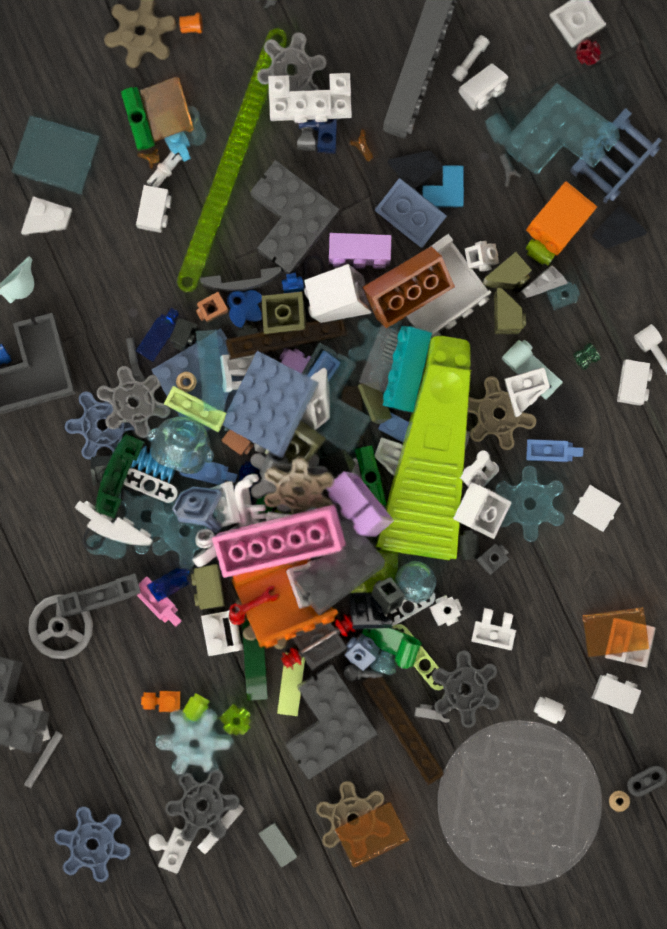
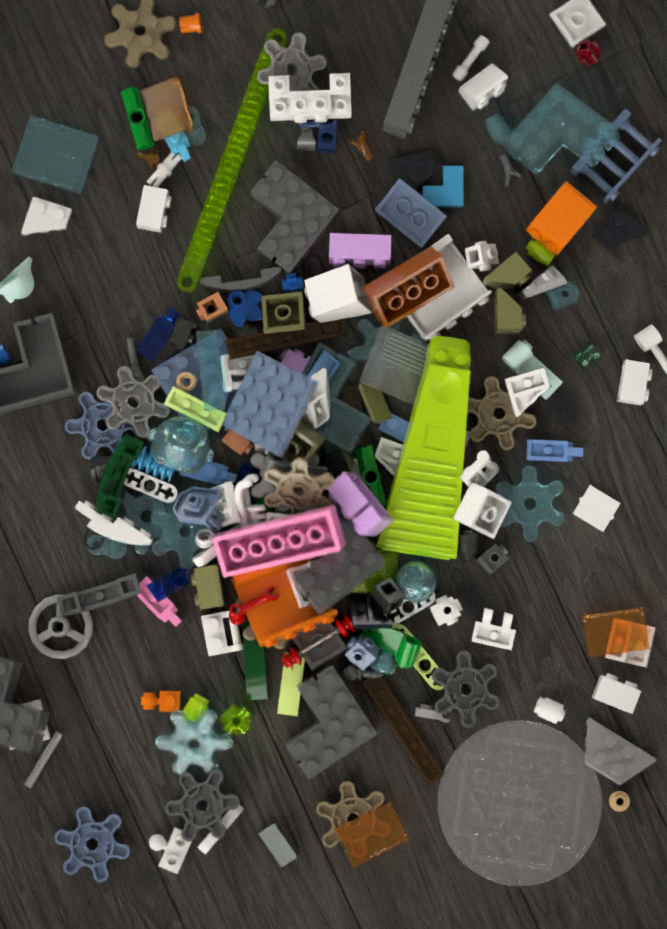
teal brick [383,326,432,412] -> none
dark grey plate [627,766,667,796] -> none
none -> light grey wing [584,717,657,785]

